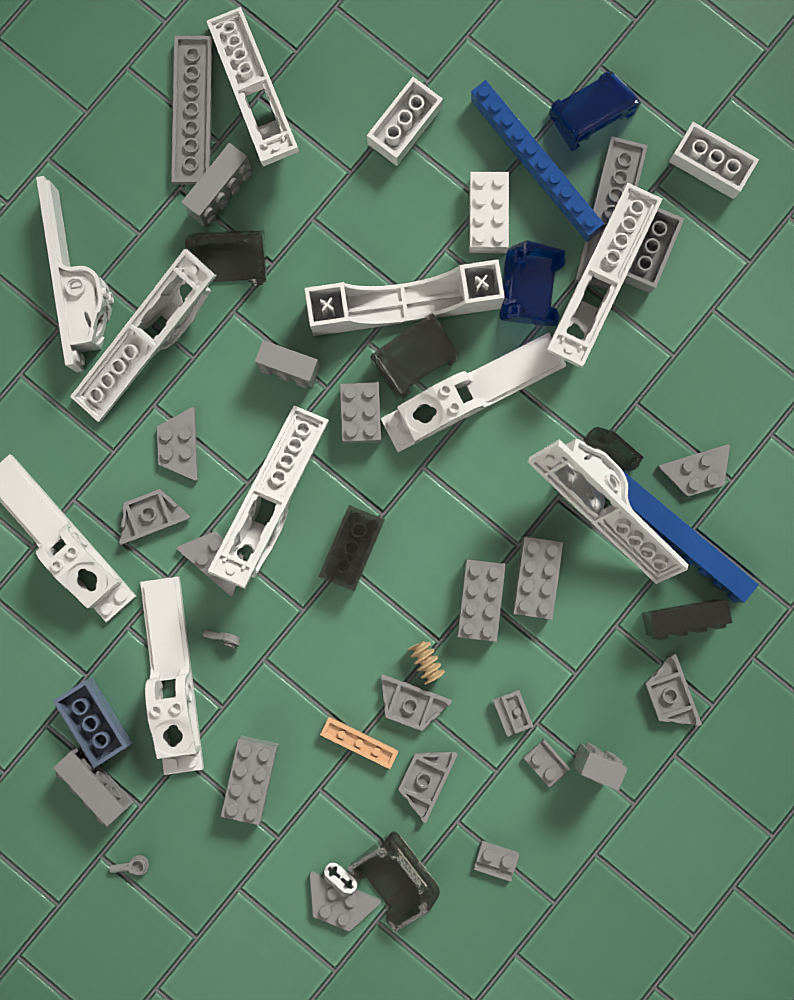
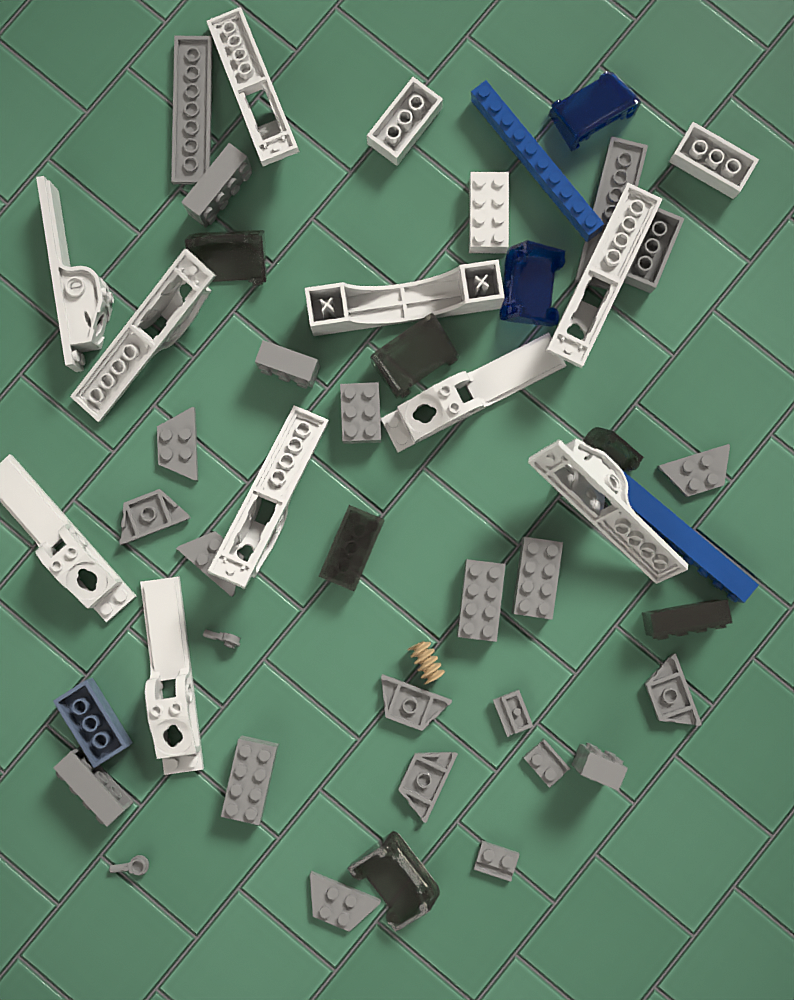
light nougat plate [320,717,399,769] -> none
beam [323,863,357,896] -> none

